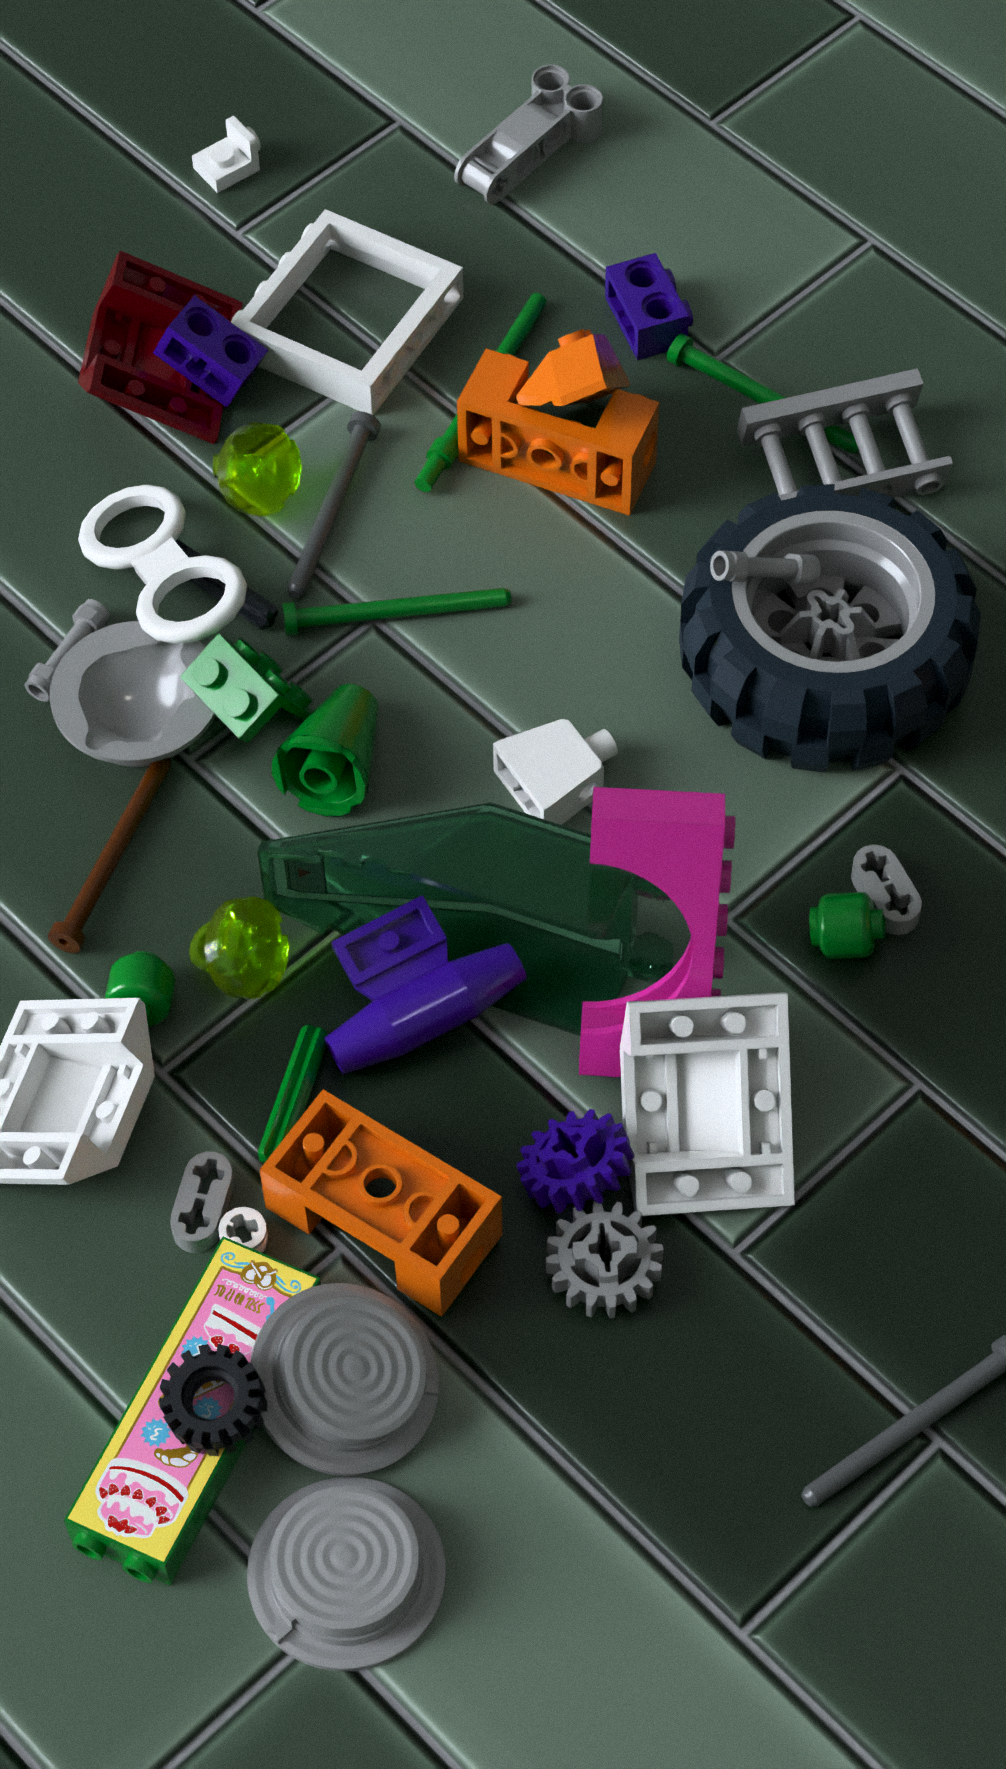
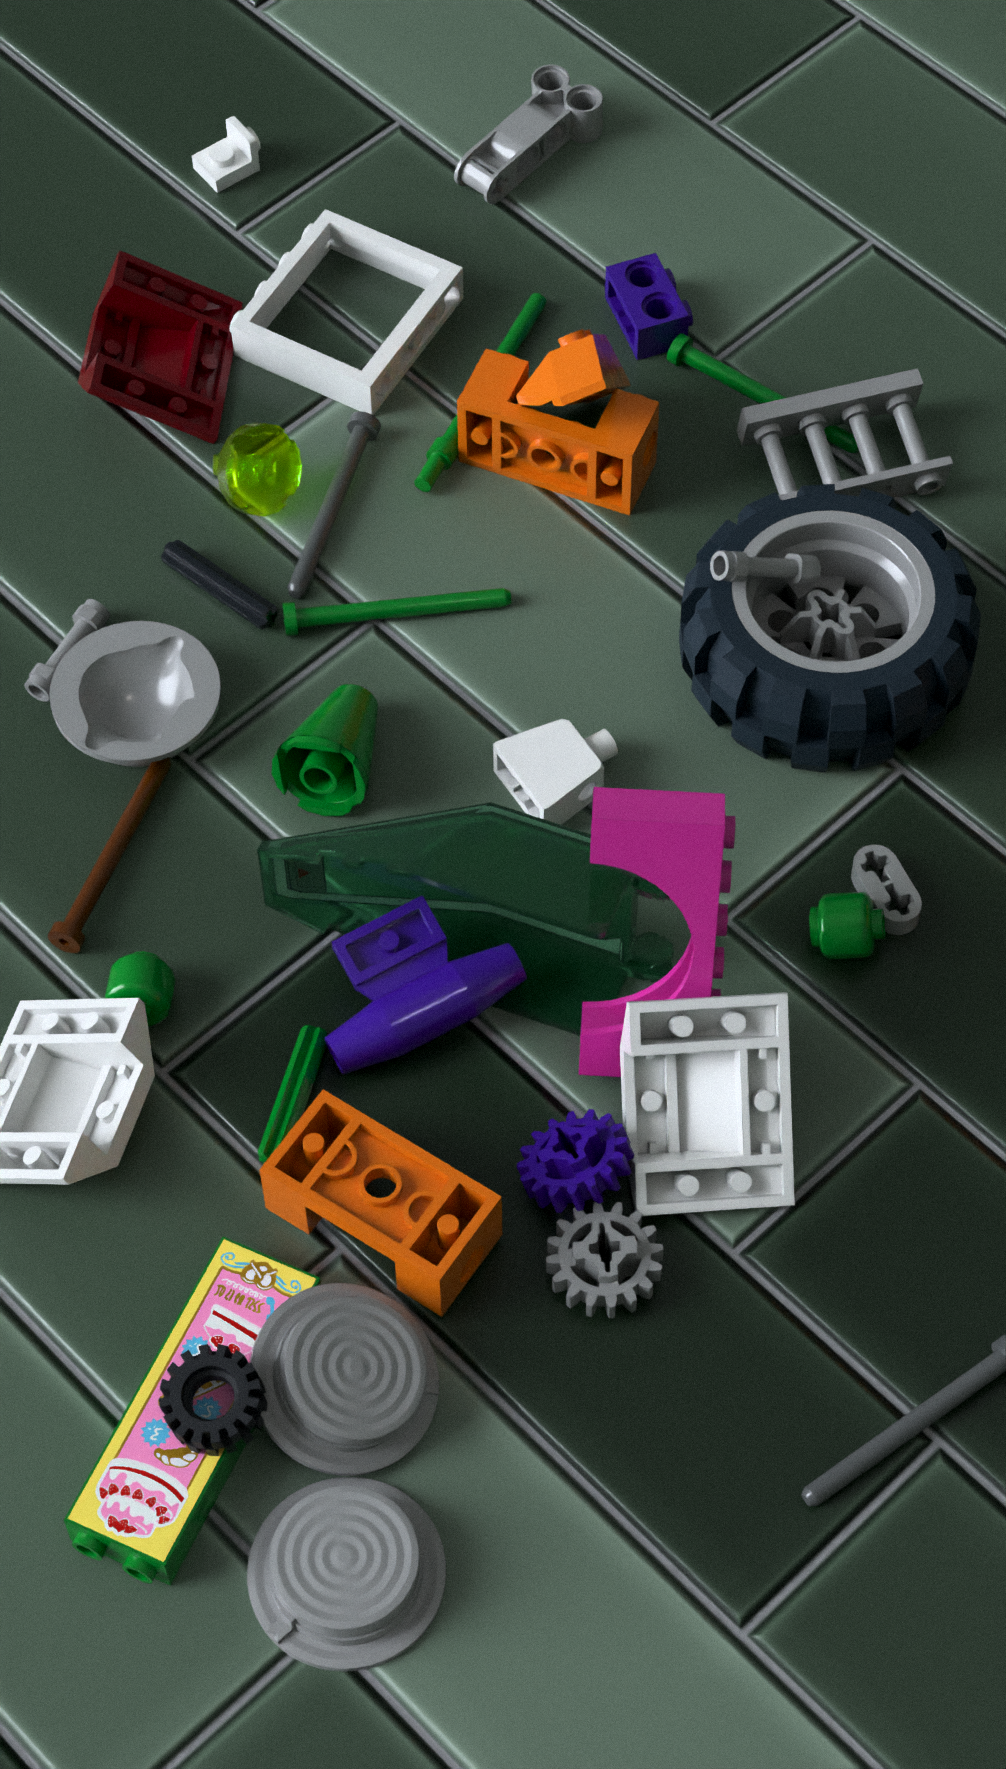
white bar [78,484,247,644] -> none
dark purple brick [153,295,268,408] -> none
light grey beam [170,1151,234,1253] -> none
bracket [180,633,313,743] -> none
clear neon green tile [189,896,289,999] -> none
white bush [218,1207,268,1253] -> none

